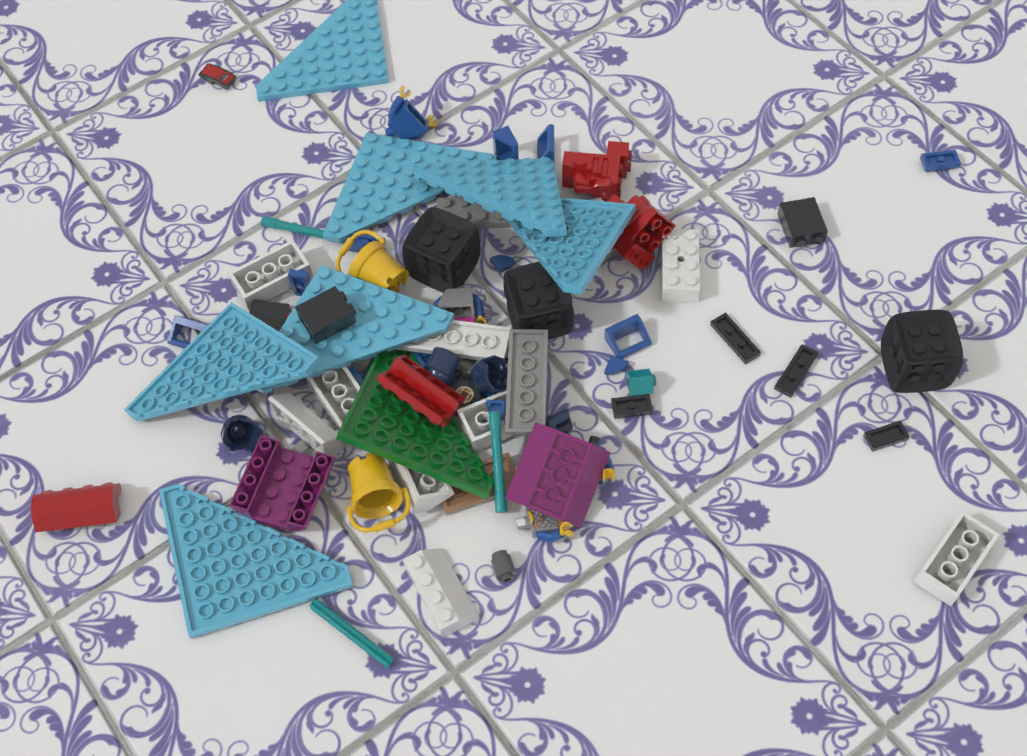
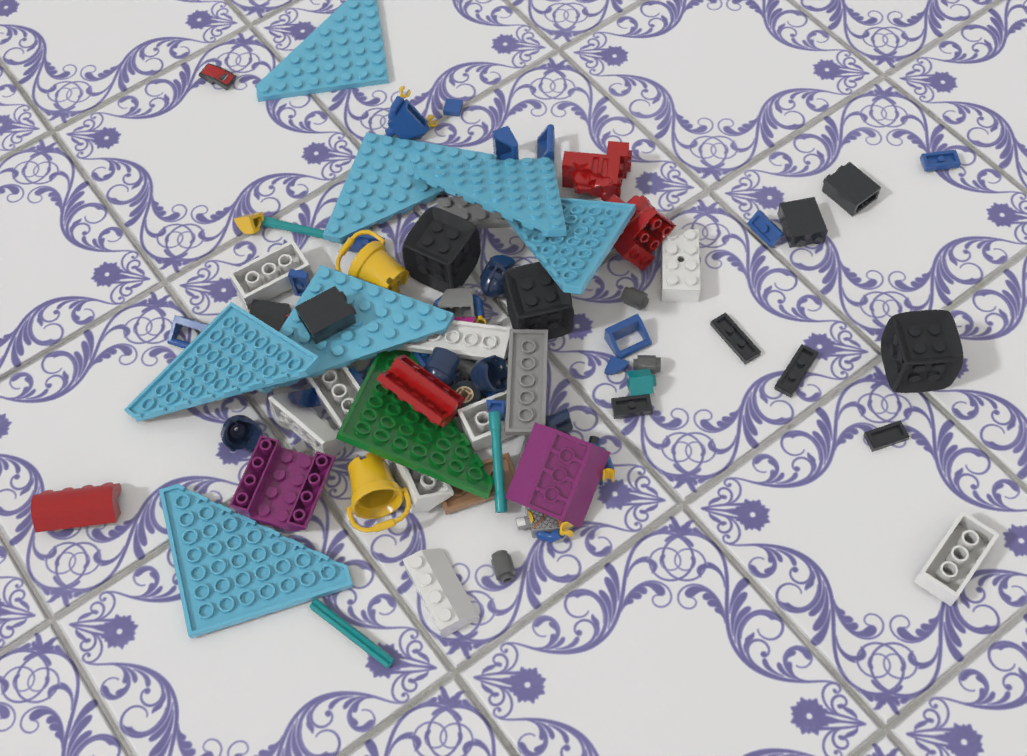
none -> yellow brick [233,212,264,234]
none -> clear blue brick [288,387,321,408]
none -> blue tile [443,98,463,117]
none -> dark blue helmet [480,261,510,298]
none -> dark grey brick [620,287,649,310]
none -> dark grey brick [633,355,661,374]
none -> blue plate [747,210,785,248]
none -> black brick [822,162,881,217]

